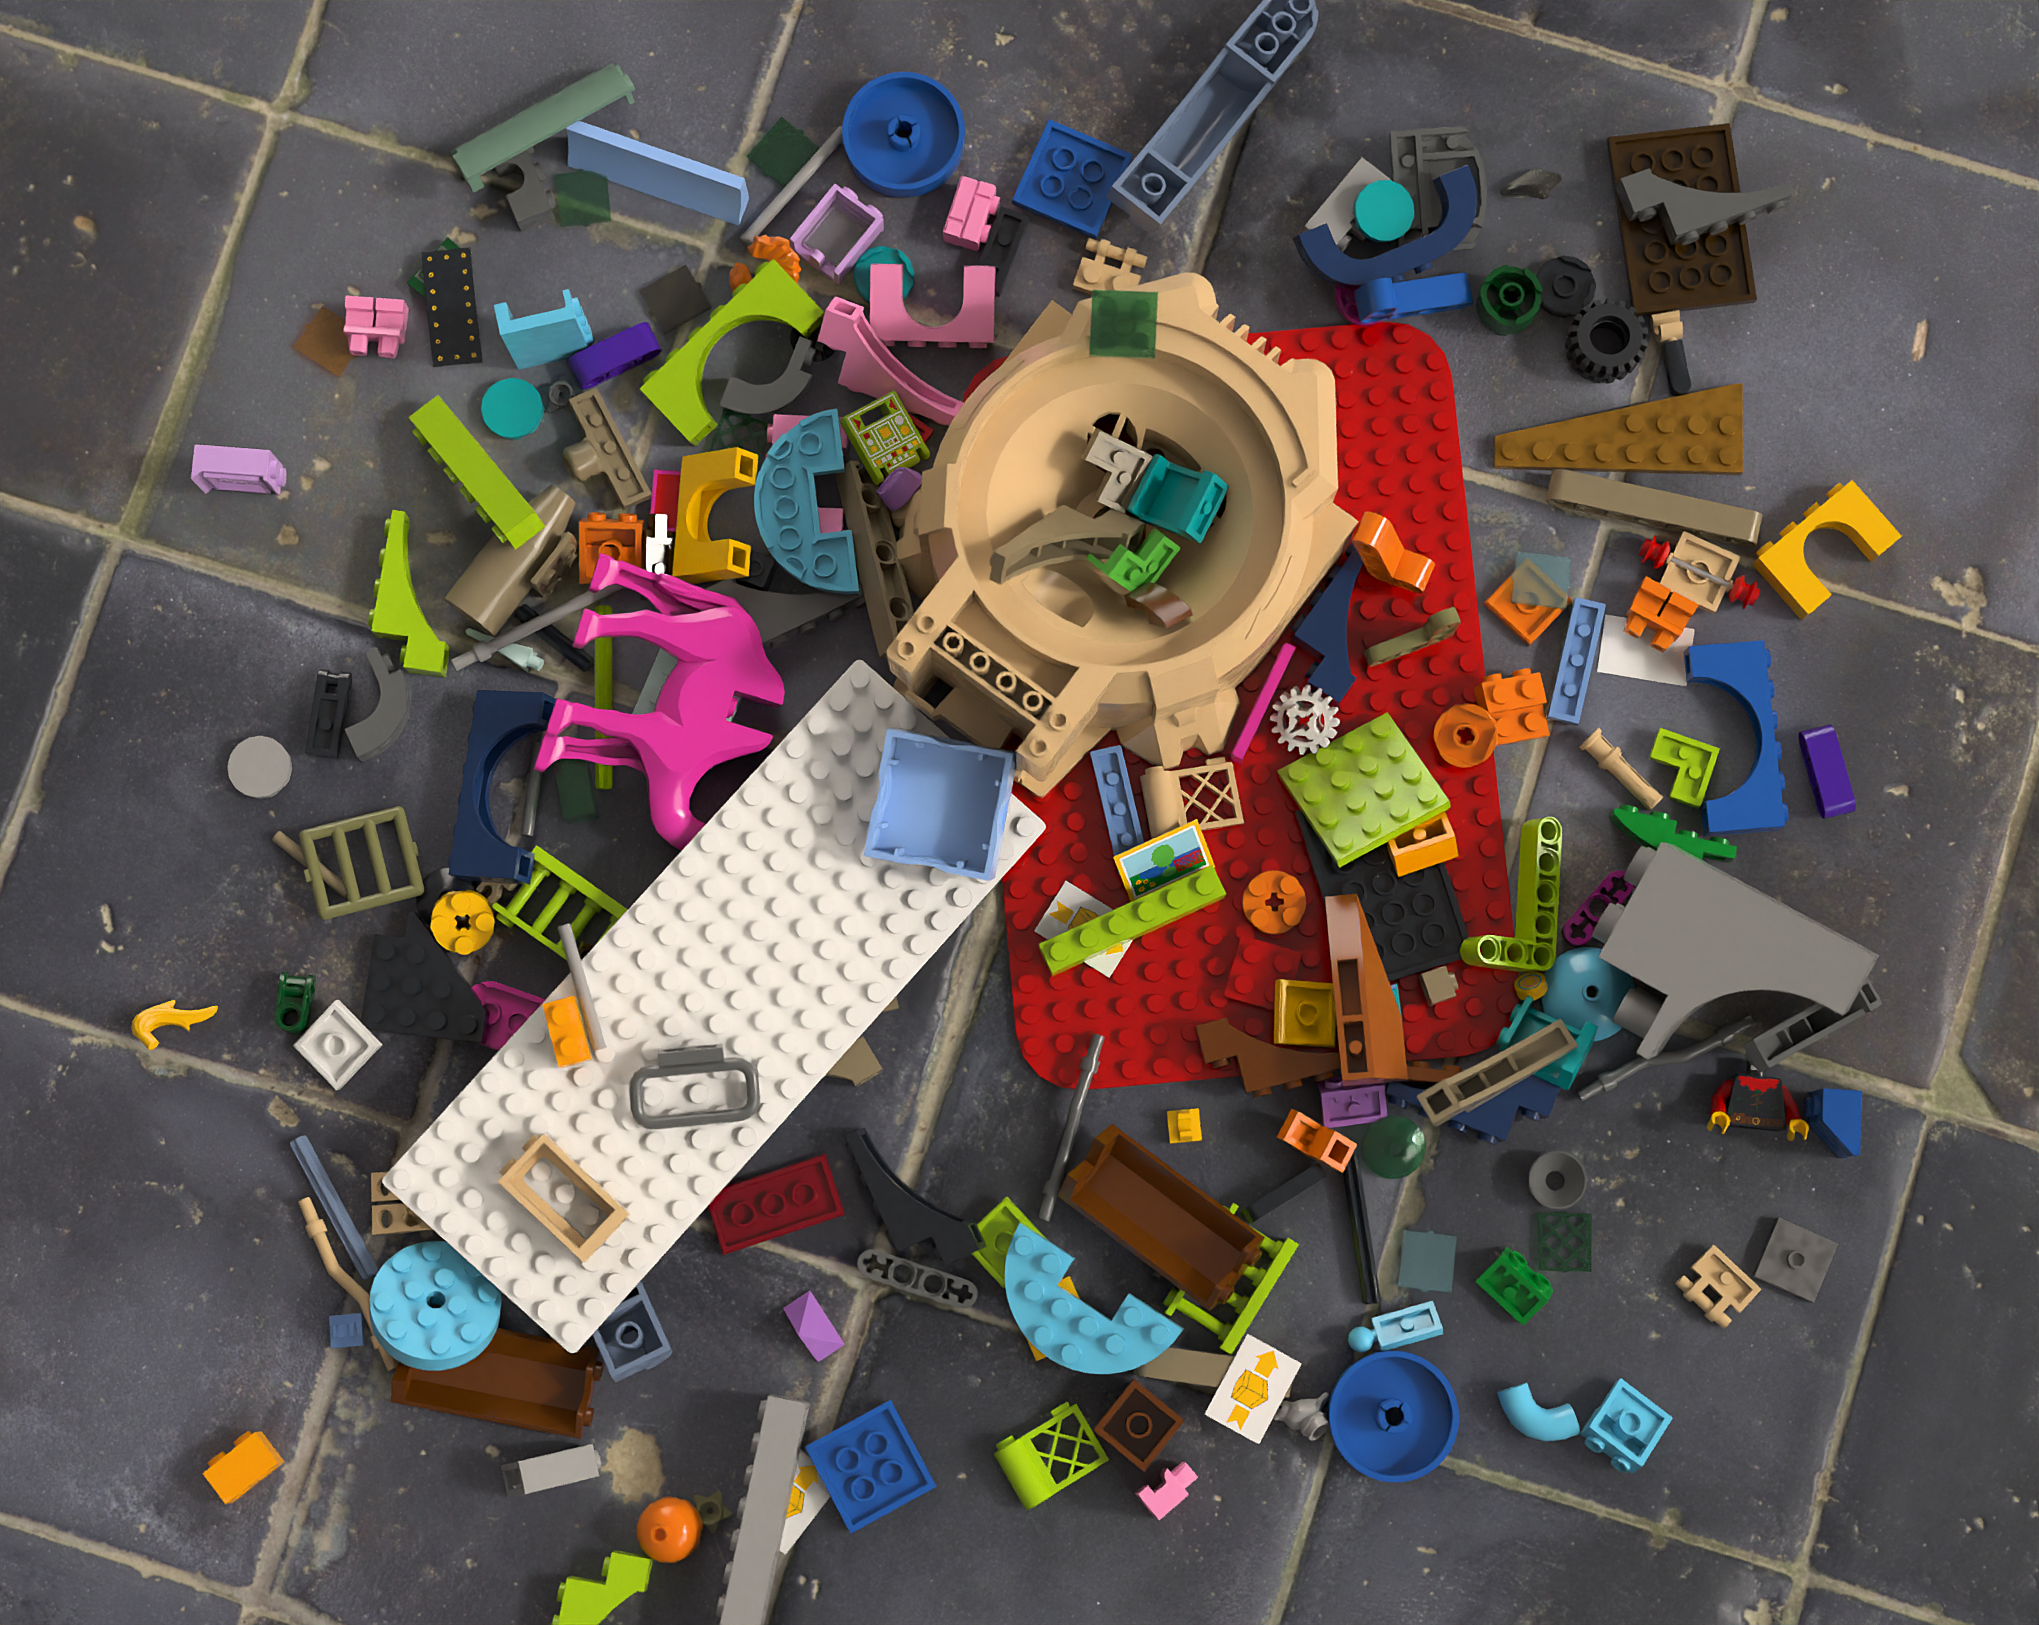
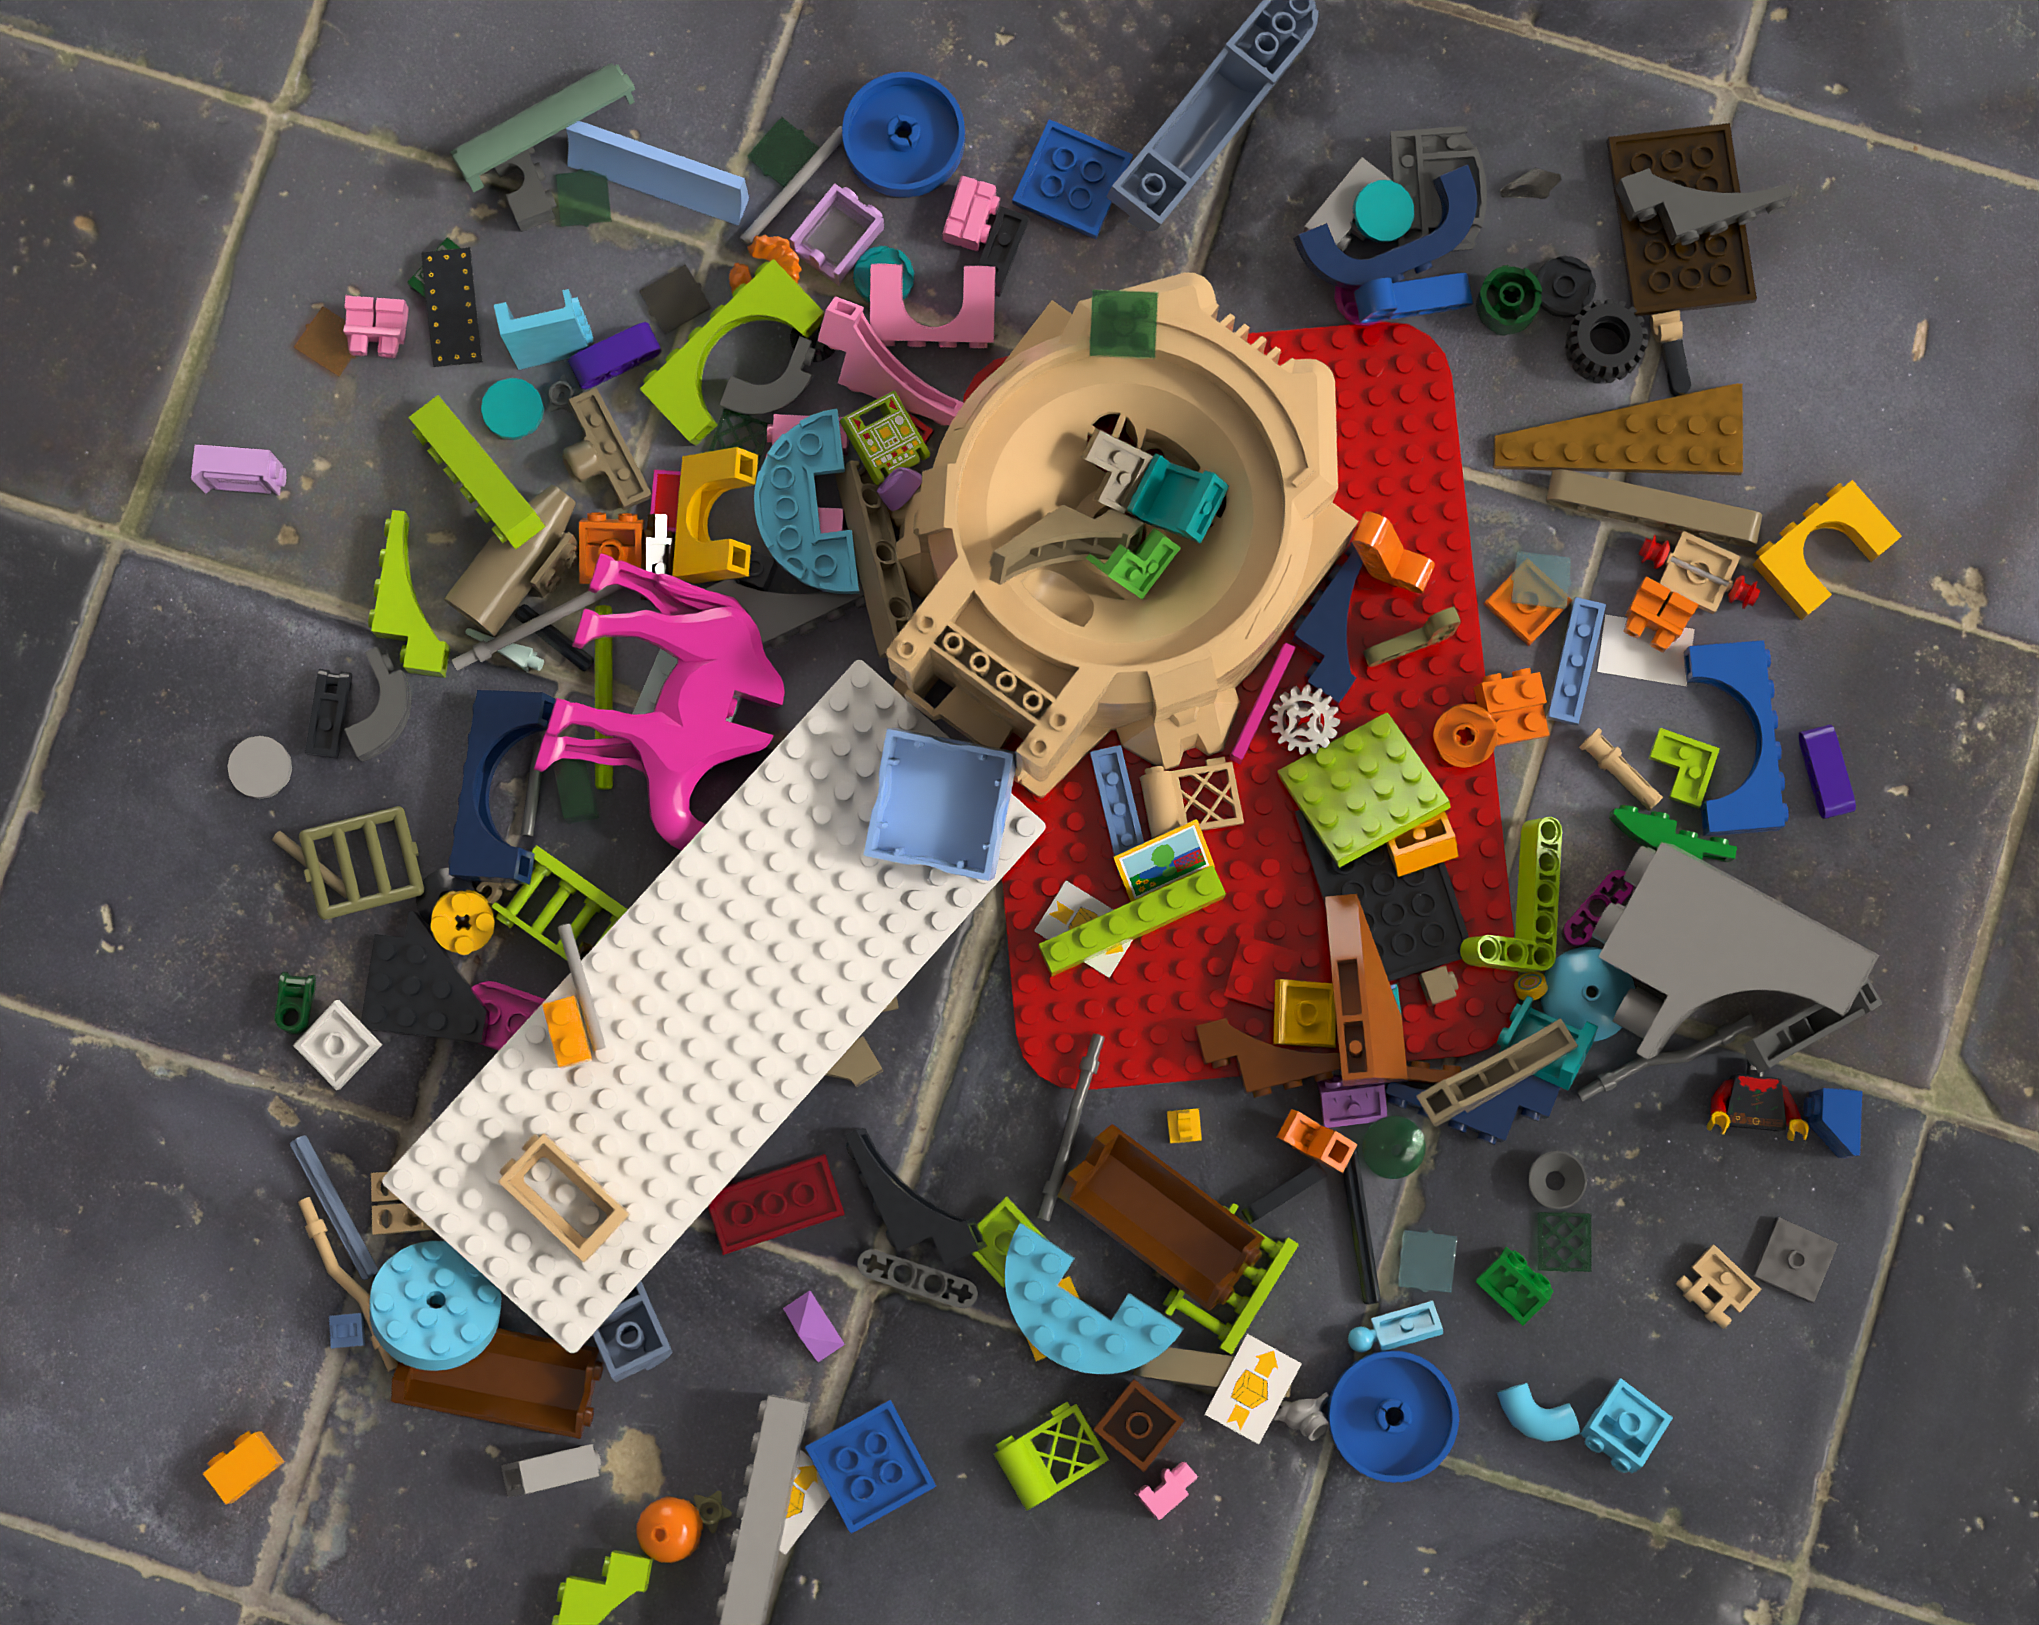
yellow piece [131,1000,218,1051] -> none
dark grey bar [629,1044,760,1130] -> none
tan plate [1073,238,1148,296] -> none
reddish brown slope [1124,582,1193,629] -> none
orange plate [1242,871,1306,934] -> none

